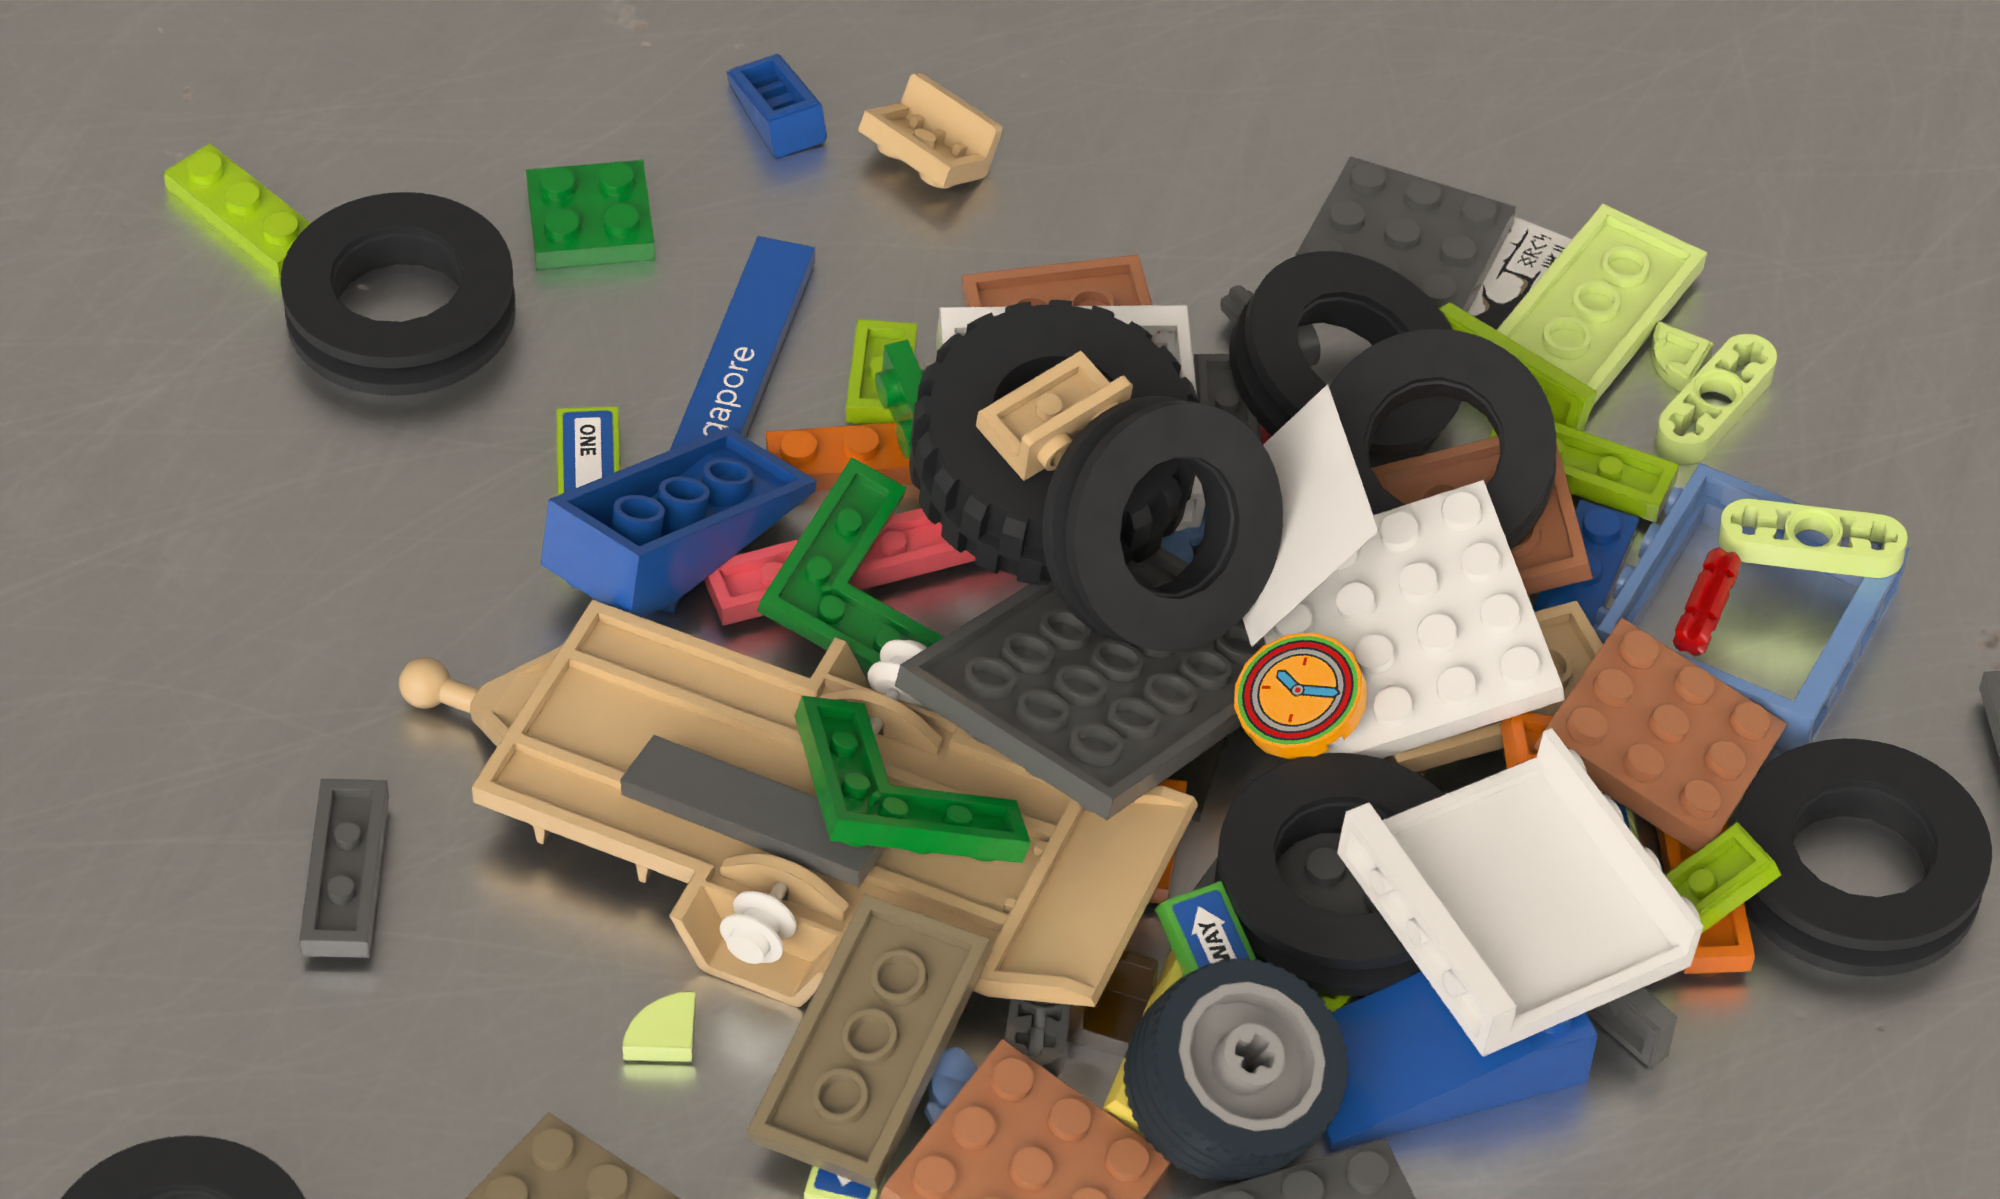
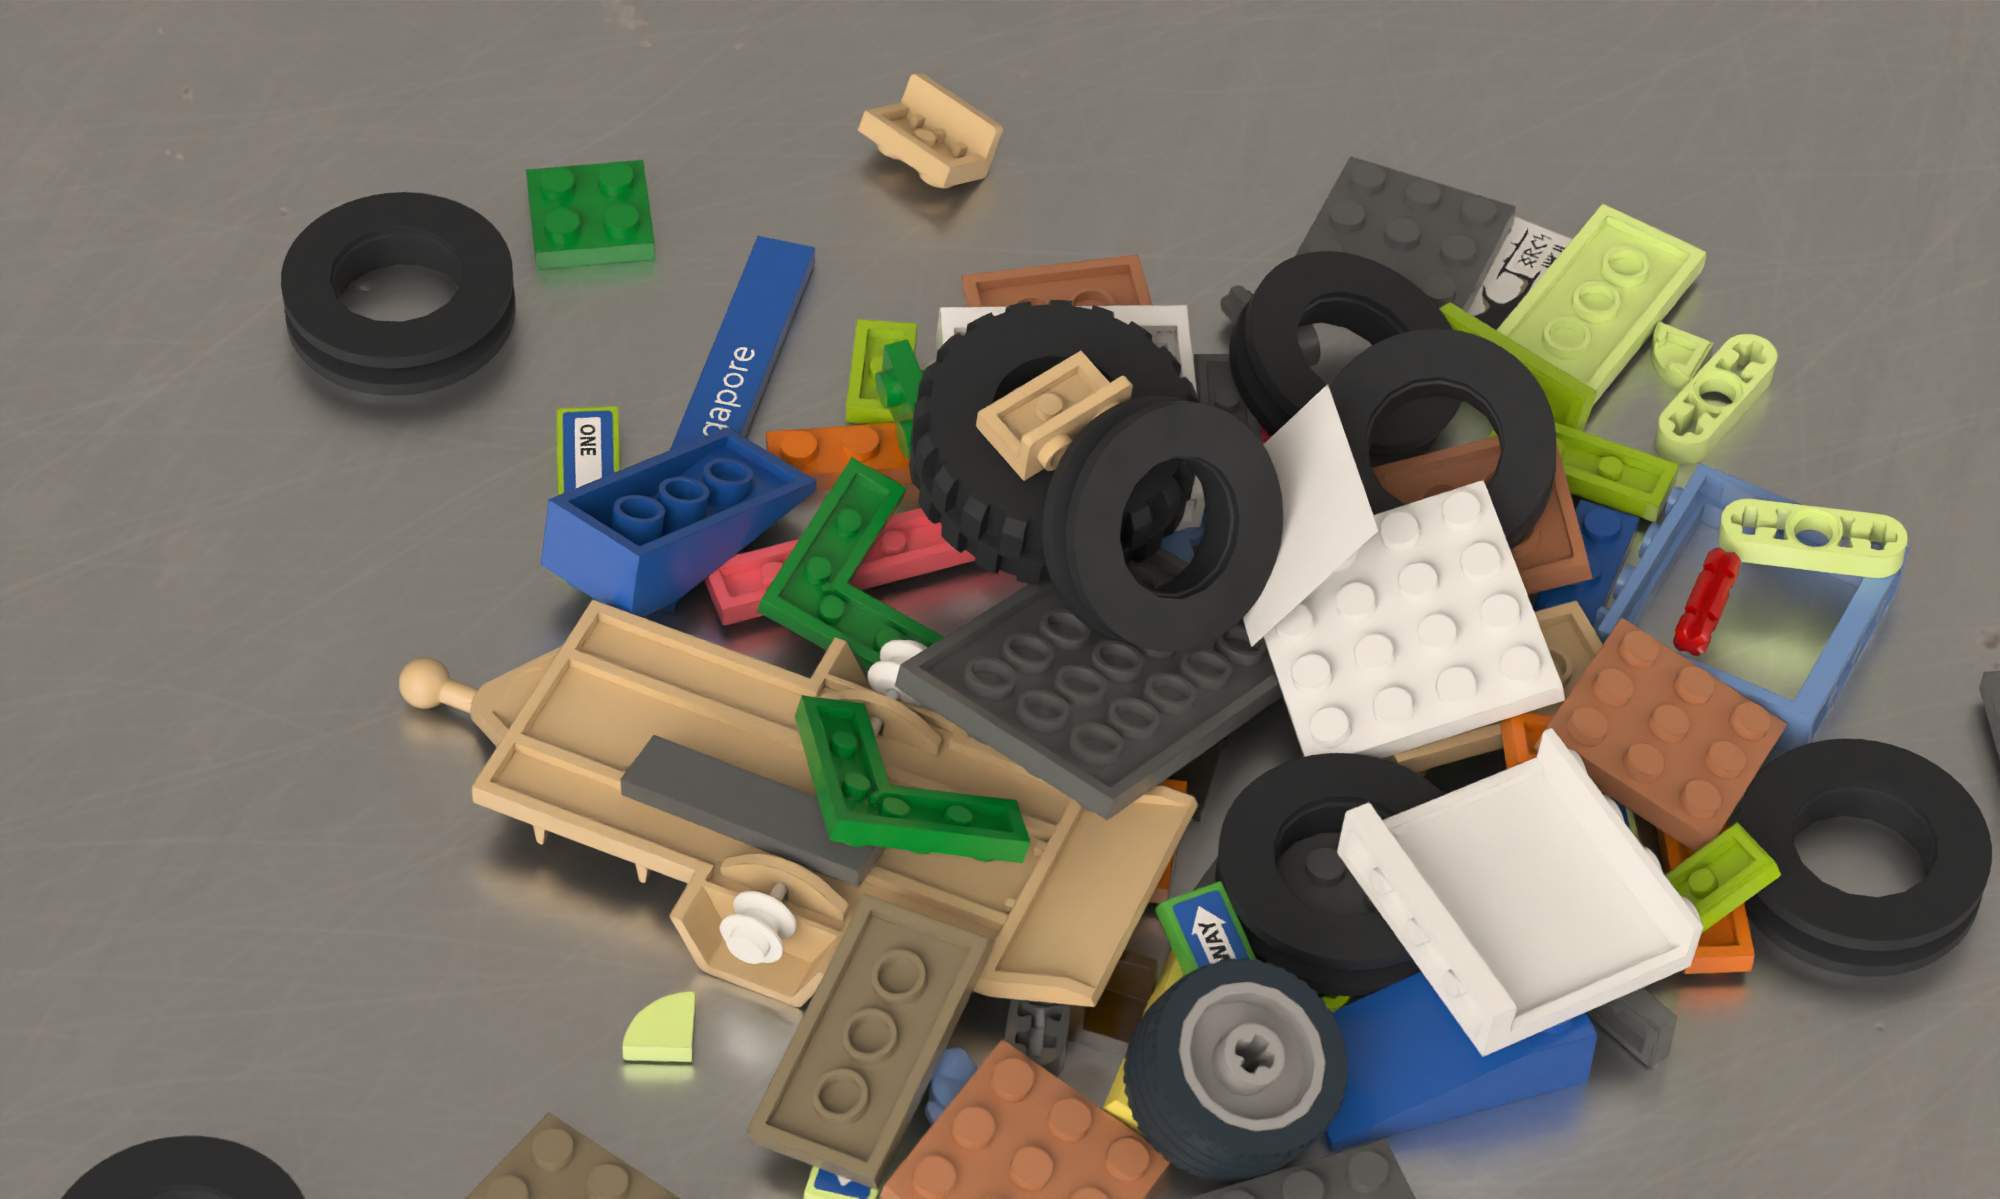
lime plate [164,143,310,279] -> none
dark grey plate [299,779,389,958] -> none
blue slope [726,54,827,158] -> none
tile [1234,632,1367,759] -> none

